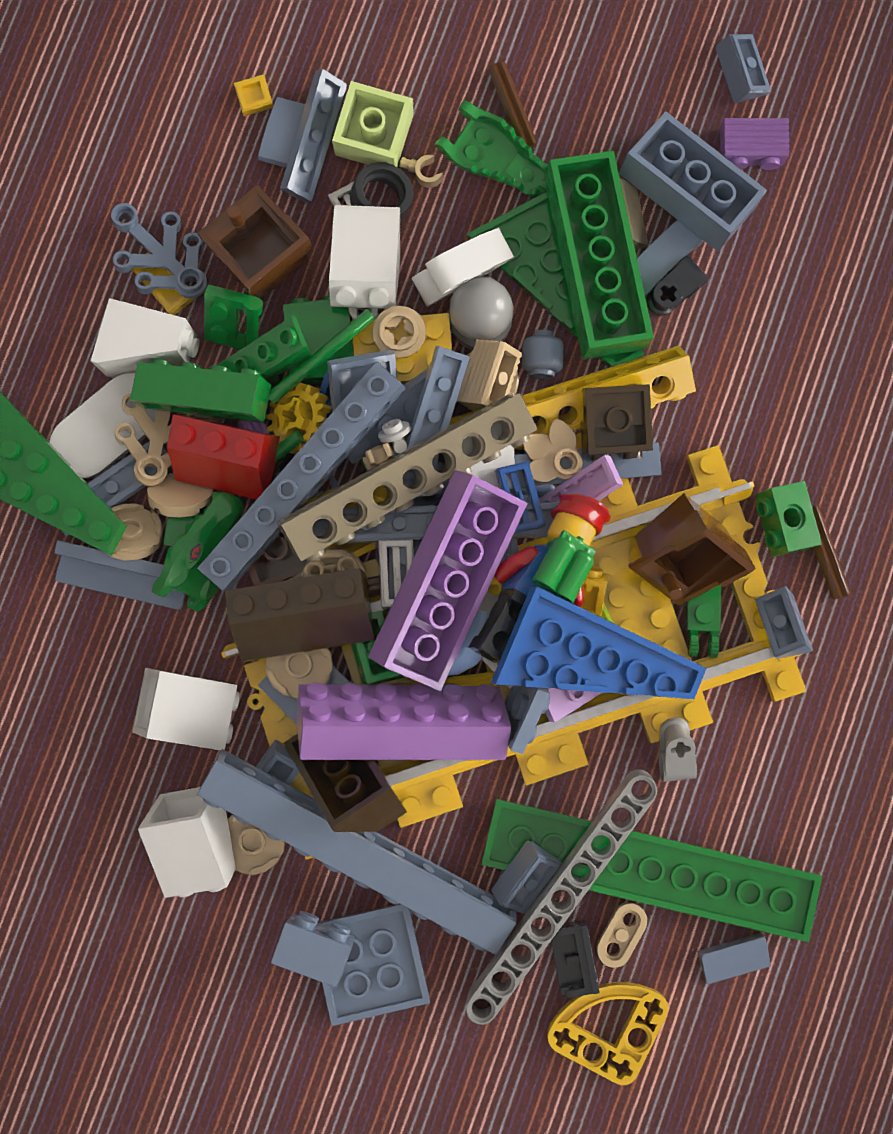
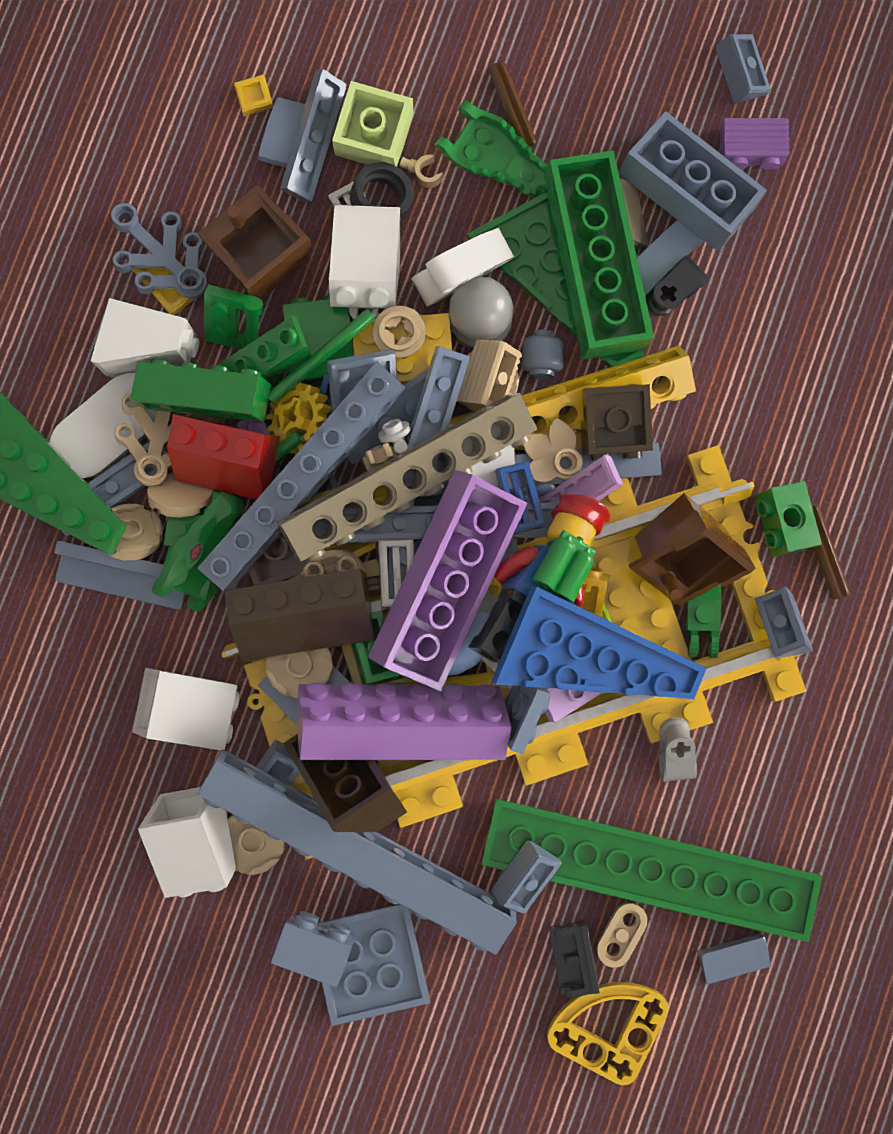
light grey beam [466,770,657,1025] -> none

